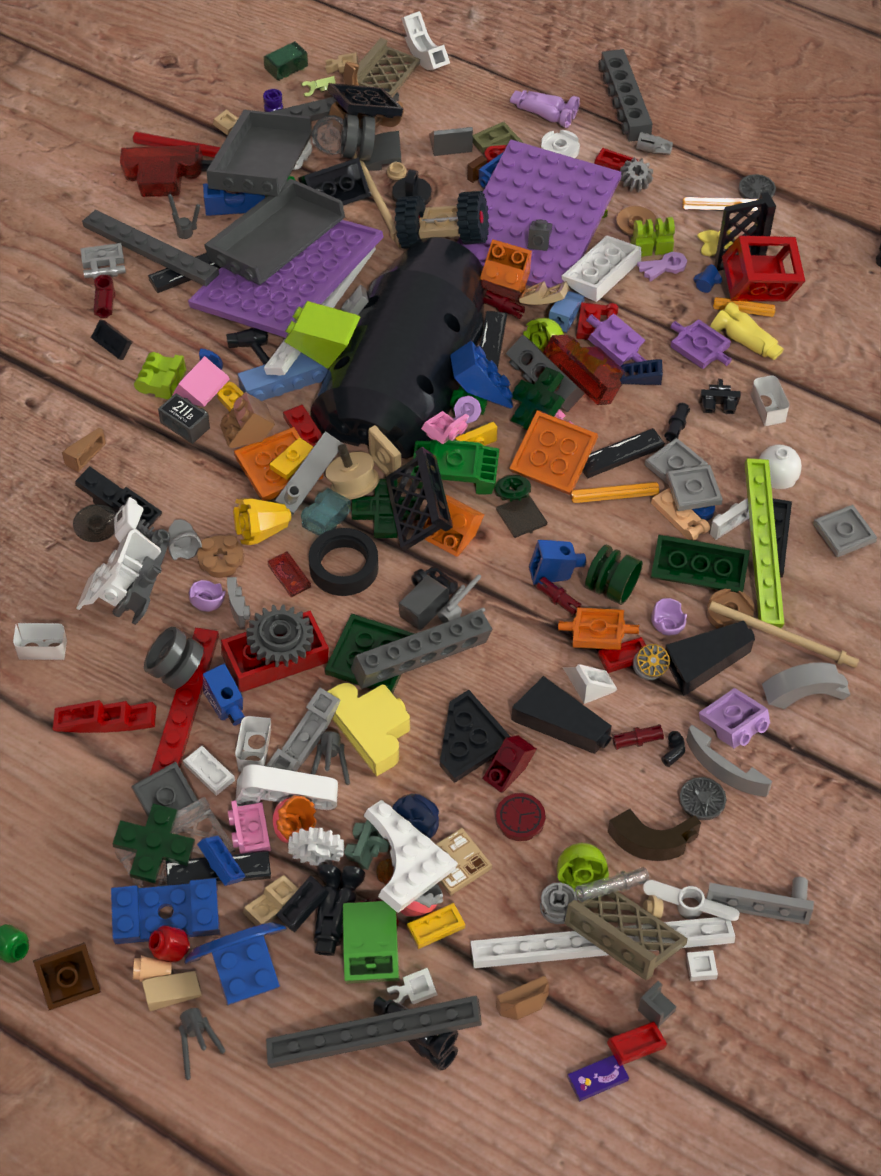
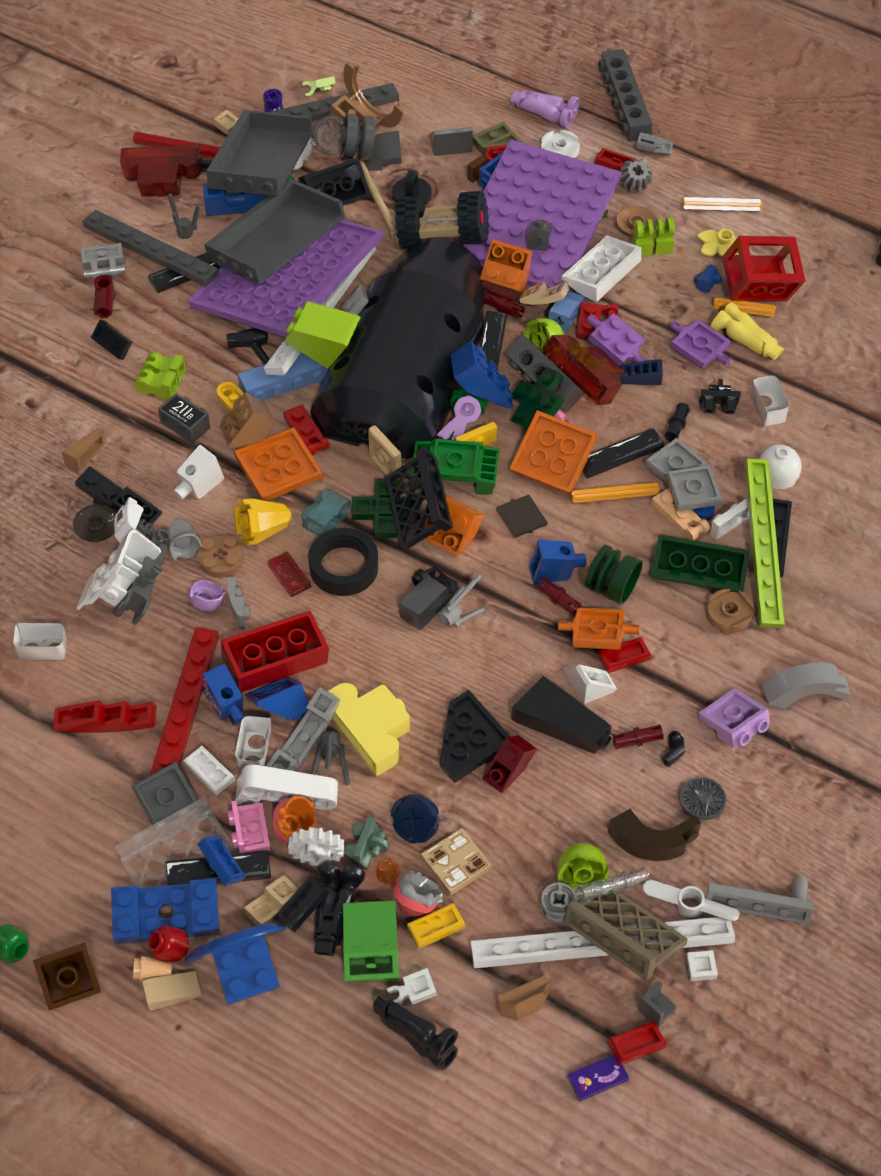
dark green plate [112,804,195,883] -> none
dark grey wheel [144,627,204,689] -> none
bright pink slope [172,356,230,407] -> none
dark grey plant [178,1008,225,1080] -> none
blue tile [199,348,223,370] -> none
dark grey gear [247,604,314,667] -> none
clear green brick [264,41,308,81] -> none
dark grey plate [266,996,482,1068] -> none
yellow plate [270,437,314,480] -> none
light grey piece [274,431,343,516] -> none
tan plate [325,52,358,73] -> none
dark green plate [325,614,415,694] -> none
tan wheel [326,444,379,500] -> none
black plate [327,83,403,118] -> none
dark grey brick [351,610,493,689] -> none
dark tan fence [357,38,421,98] -> none
white plate [364,800,458,913] -> none
tan plate [387,162,407,180] -> none
white arch [401,11,450,70] -> none
bright pink bracket [421,411,469,444] -> none
dark green gear [495,475,531,502] -> none
dark red tile [495,793,546,841] -> none
wheel [633,644,670,680] -> none
lavender piece [637,252,687,281] -> none
tan plate [643,895,663,919] -> none
lavender hair [651,598,687,636] -> none
black slope [664,621,755,696] -> none
light grey slope [686,725,773,797] -> none
tan bar [708,601,859,668] -> none
black fence [714,192,776,271] -> none
dark grey wheel [738,174,776,199] -> none
light grey plate [813,505,877,557] -> none
none -> white torso [173,445,225,500]
none -> blue slope [245,676,308,720]

